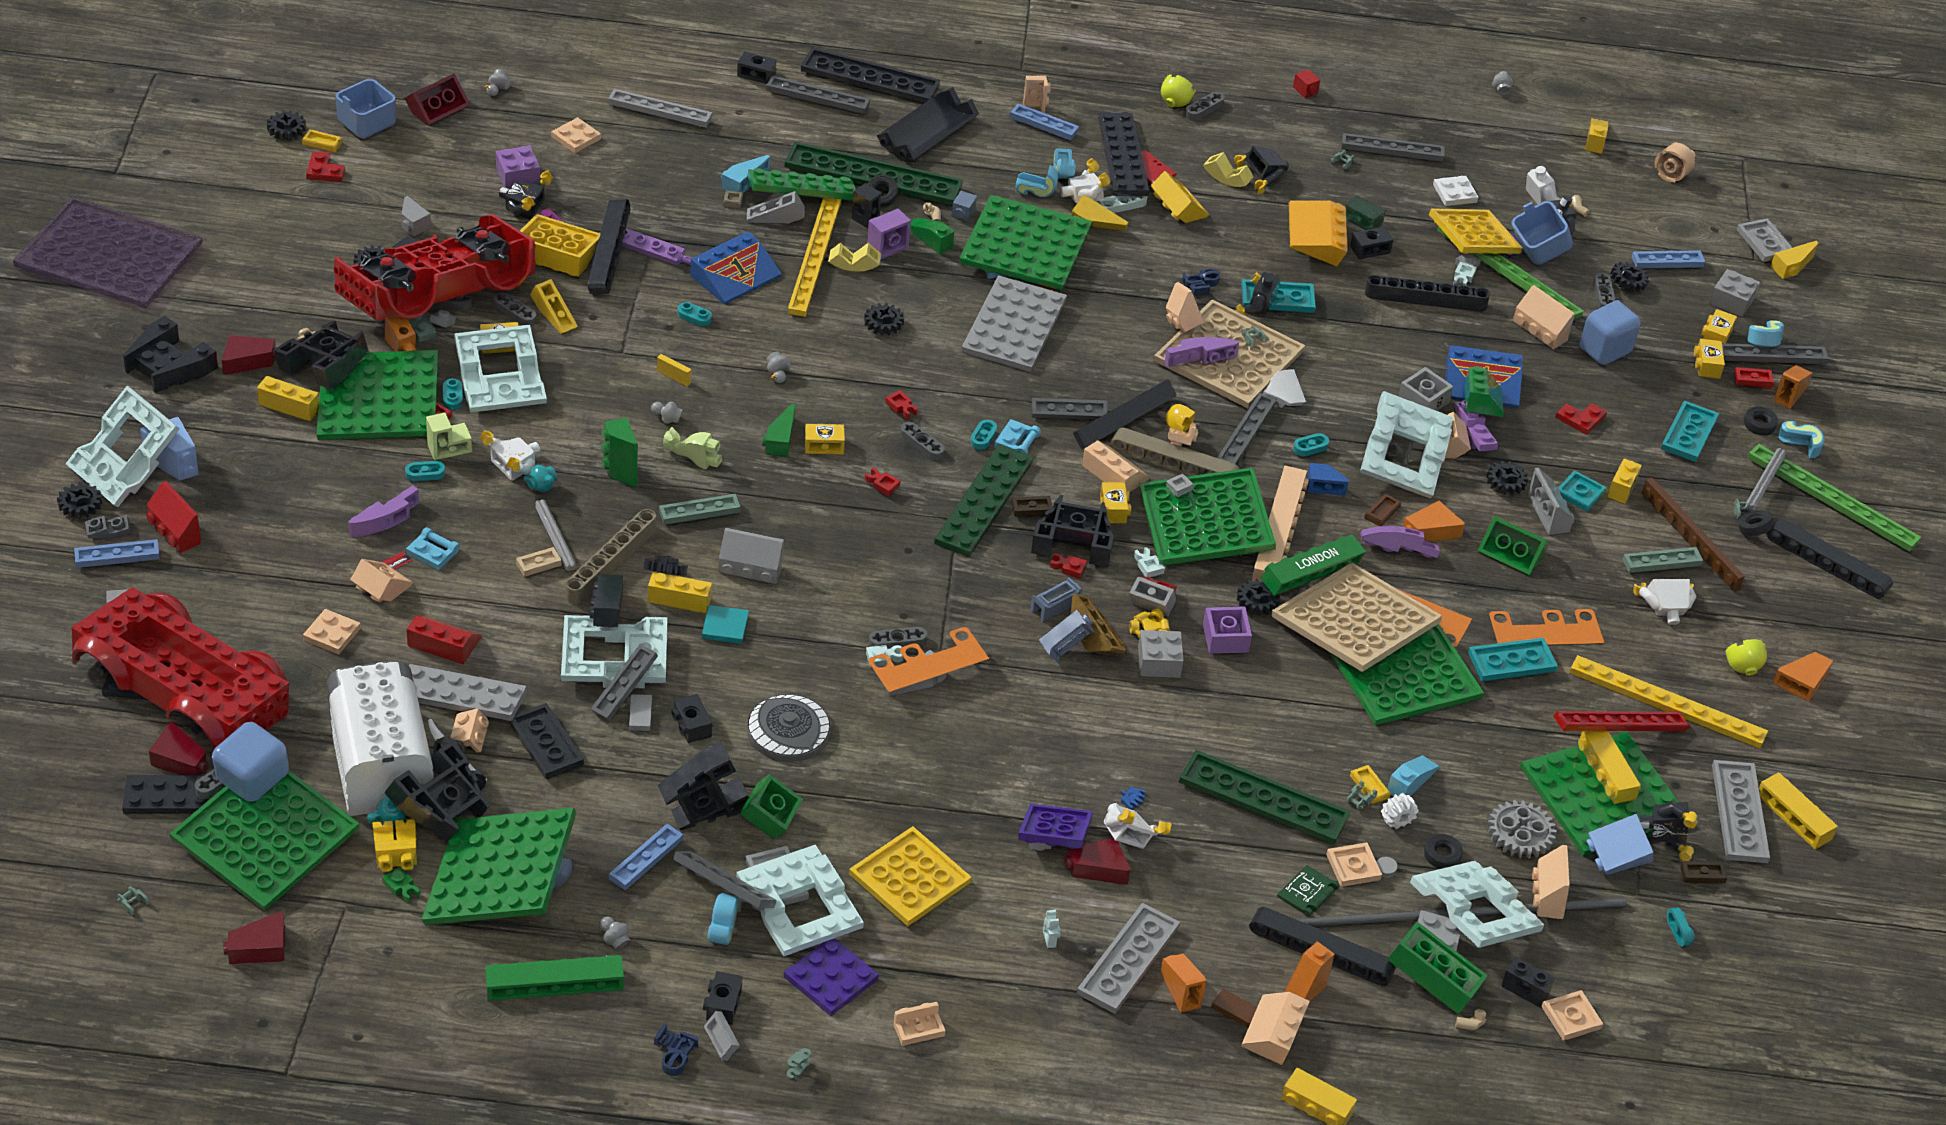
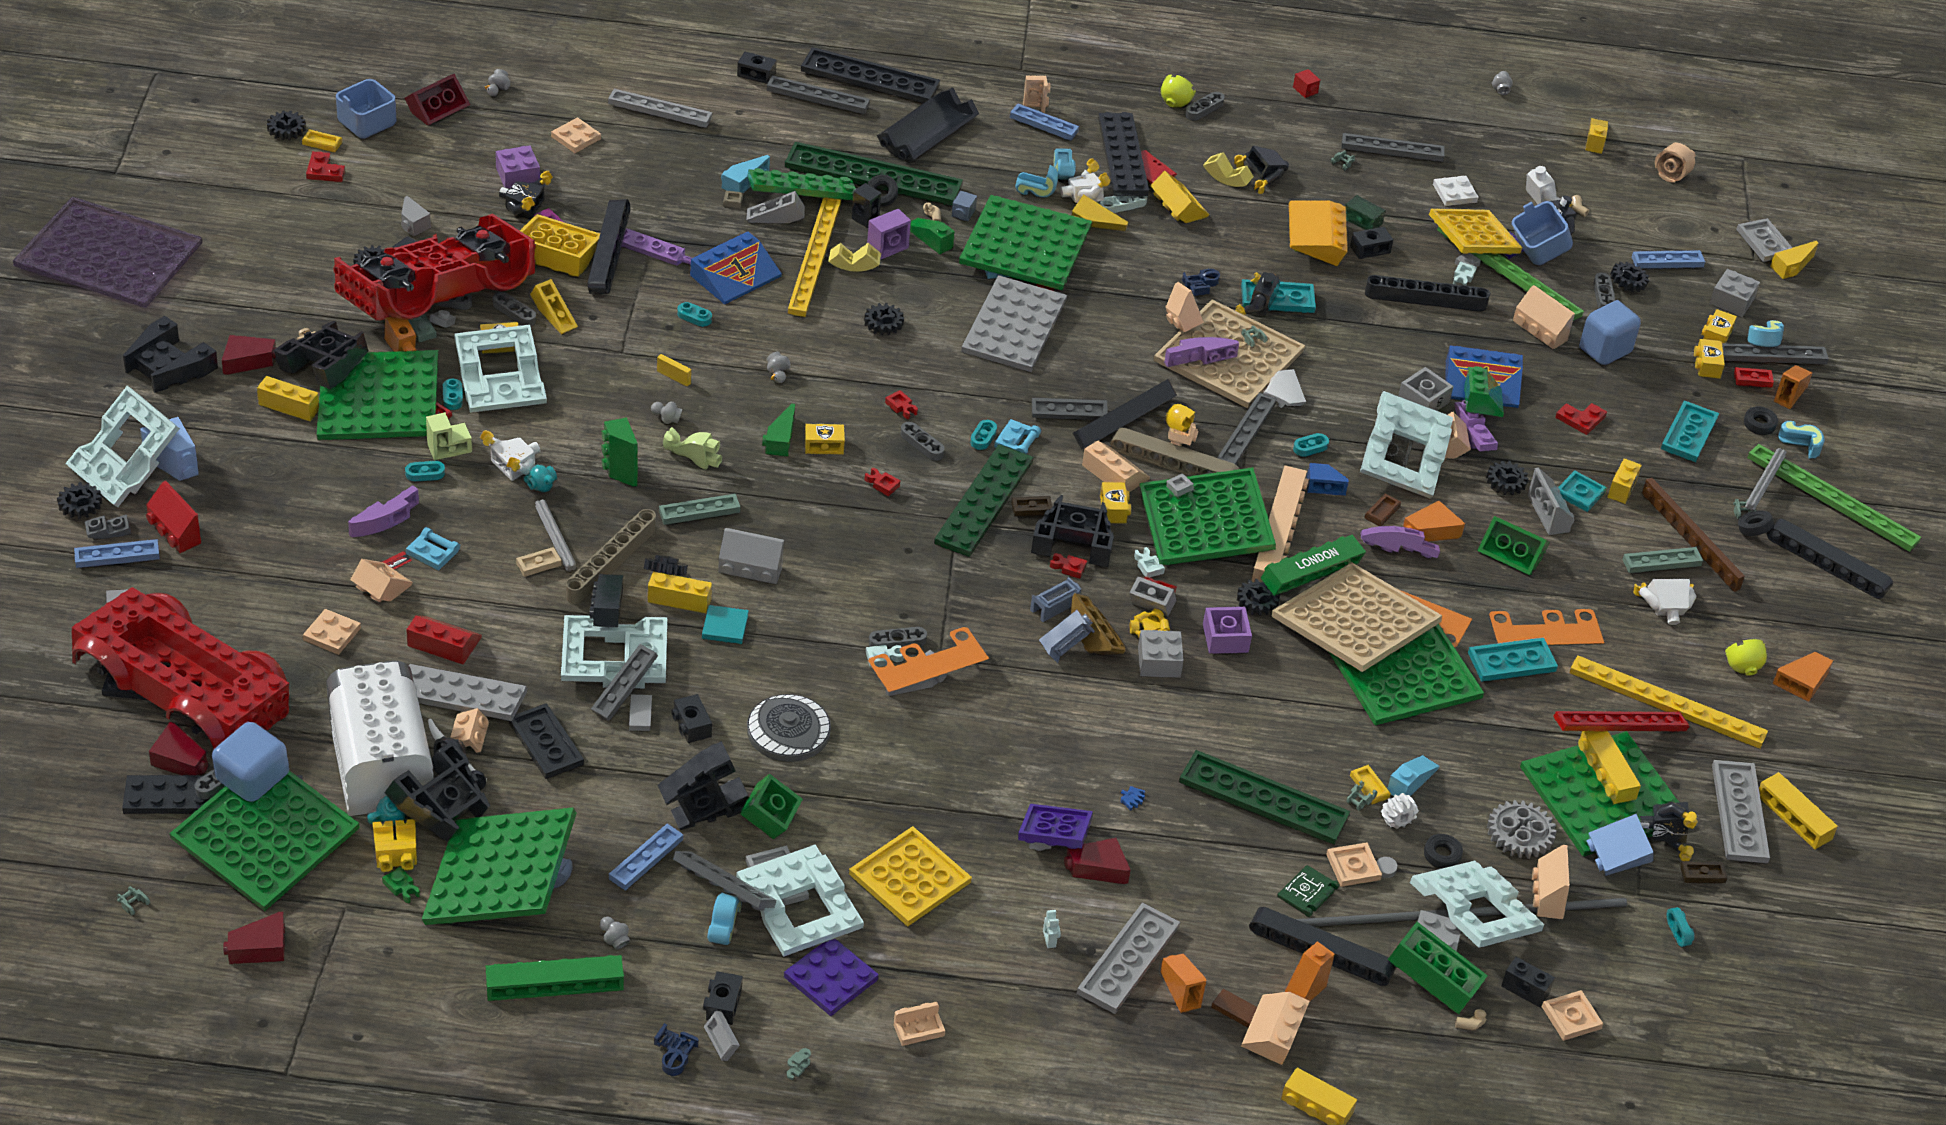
white torso [1104,803,1171,849] -> none

